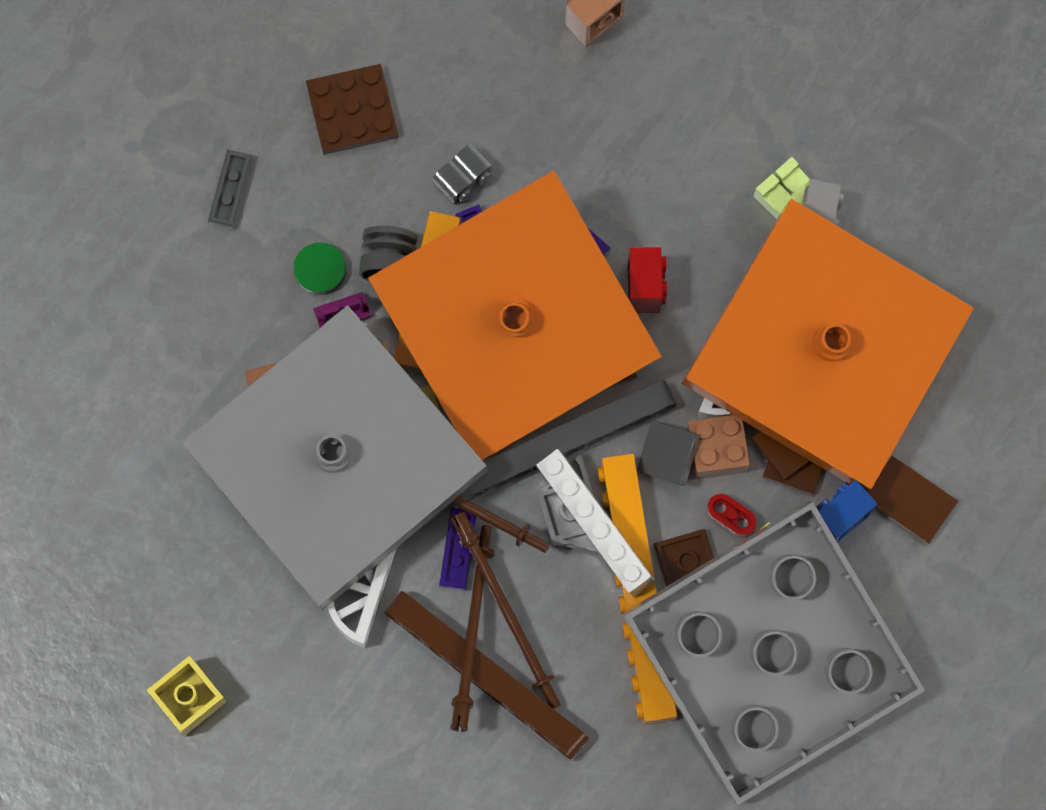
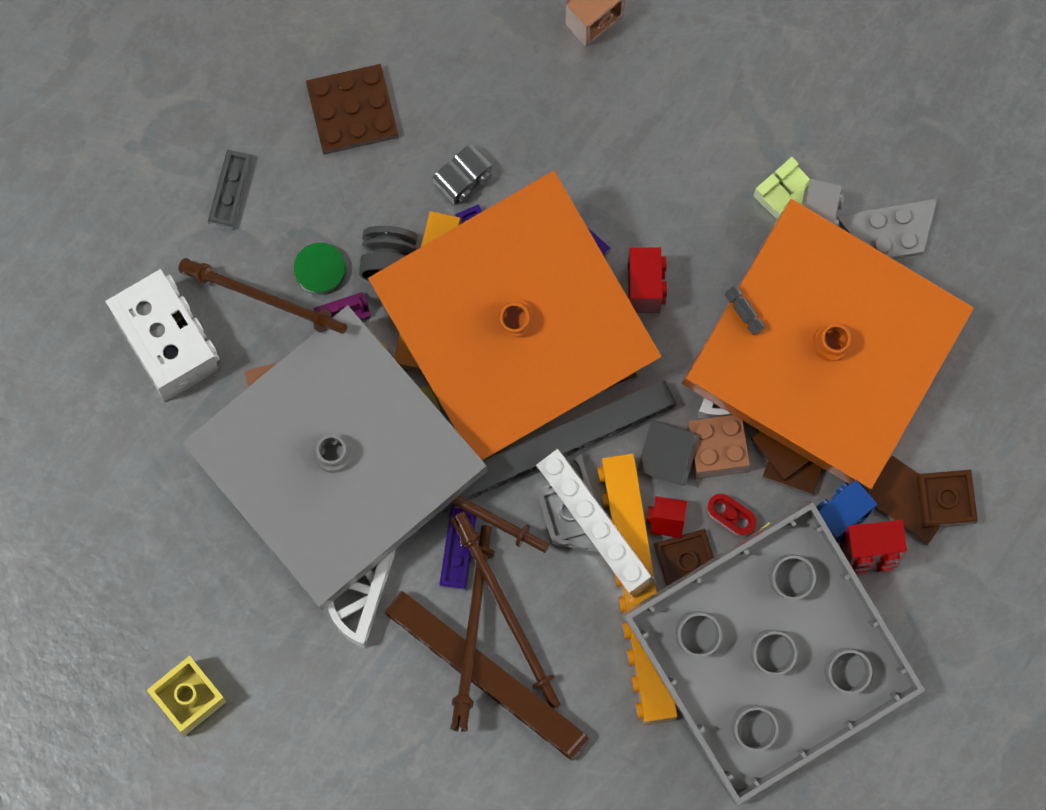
none -> white piece [105,269,220,402]
none -> reddish brown bar [178,258,348,334]
none -> red brick [646,496,687,538]
none -> dark grey axle [725,286,765,335]
none -> light grey wing [837,199,937,260]
none -> red brick [839,520,908,576]
none -> reddish brown tile [917,469,978,528]

